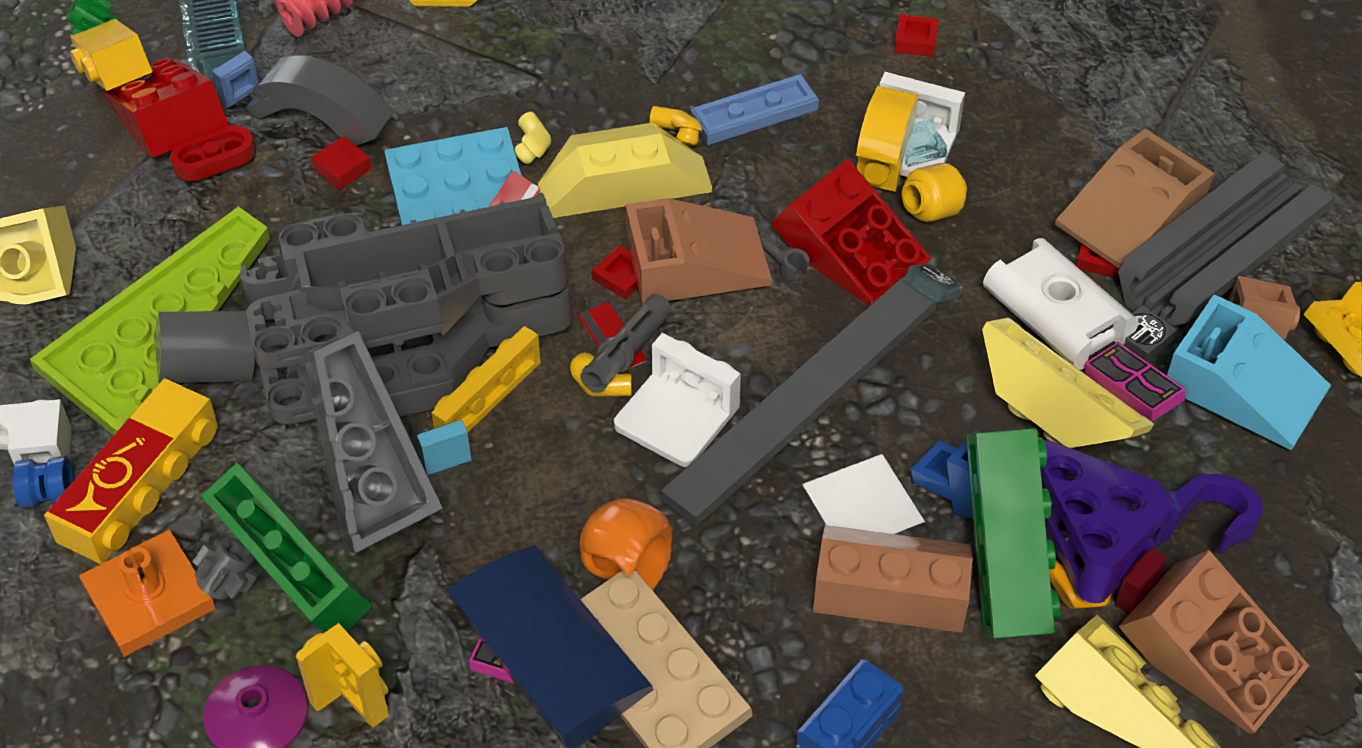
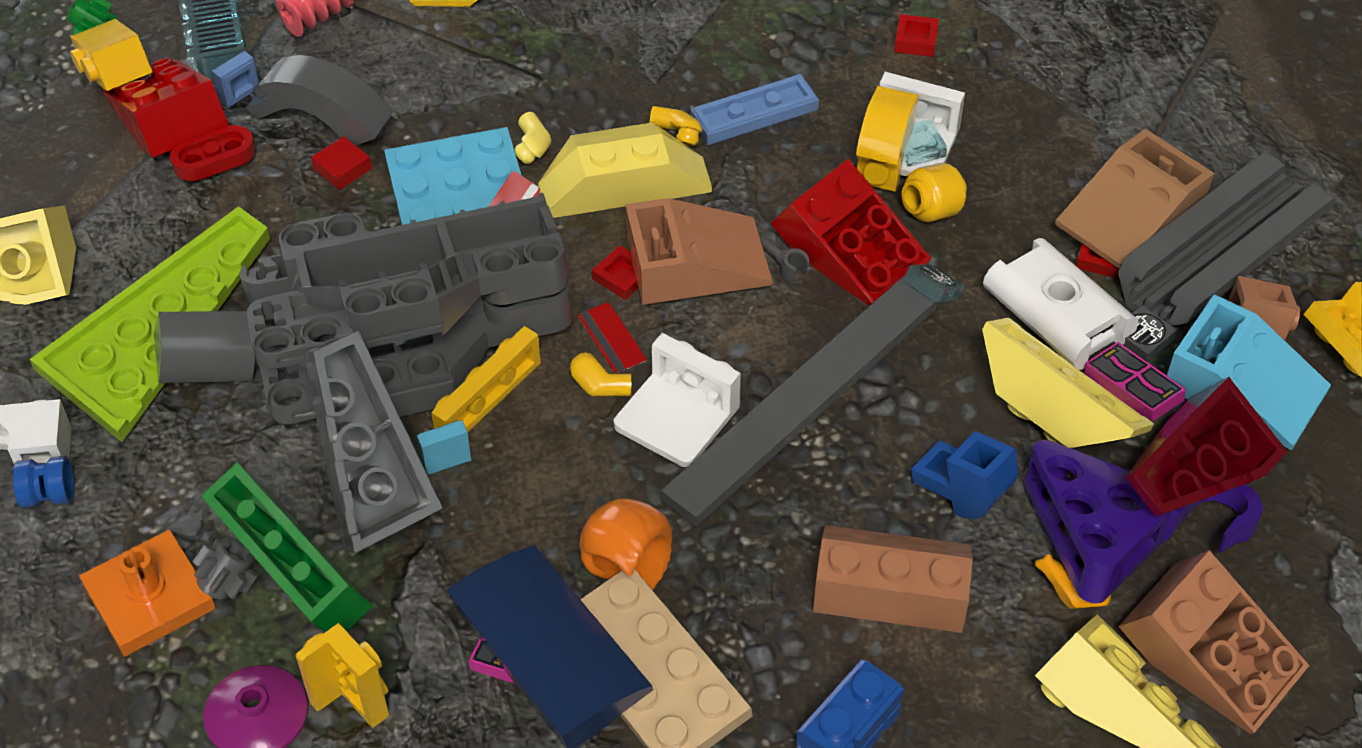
yellow brick [44,378,219,564] -> none
dark grey pin [580,294,672,393] -> none
white sticker [802,454,925,534] -> none
green brick [966,429,1060,638] -> none
dark red tile [1115,548,1167,615] -> none
none -> dark red wedge [1126,377,1288,517]

